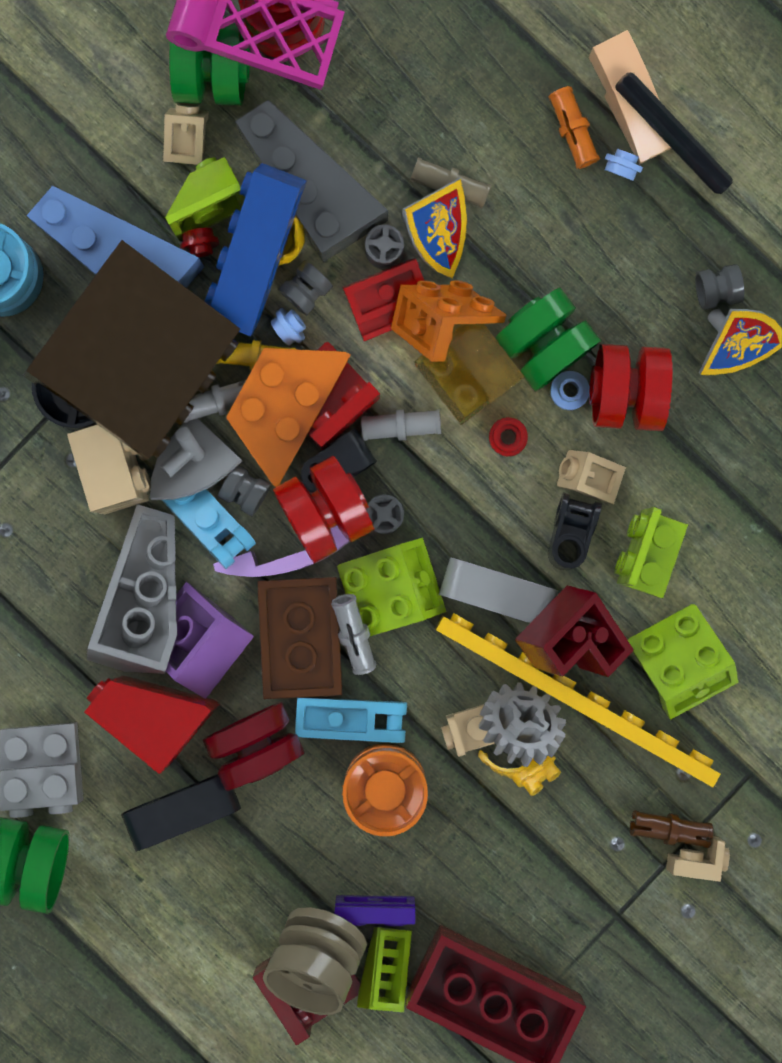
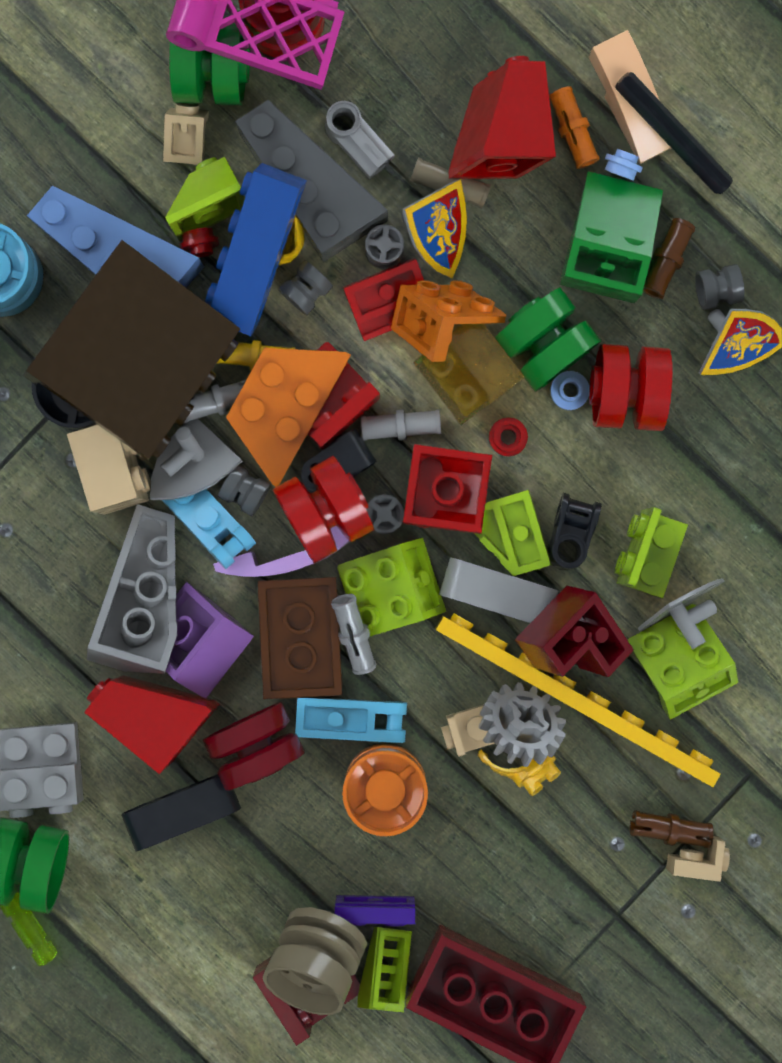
light blue plate [271,308,306,346] -> none
tan bracket [557,450,626,504] -> none
none -> clear neon green axle [0,892,58,967]
none -> light grey piece [325,101,395,180]
none -> red slope [403,444,493,534]
none -> red slope [448,56,556,179]
none -> lime wing [474,490,552,576]
none -> green slope [559,171,663,303]
none -> light grey shield [638,578,725,650]
none -> reddish brown pin [643,218,695,299]

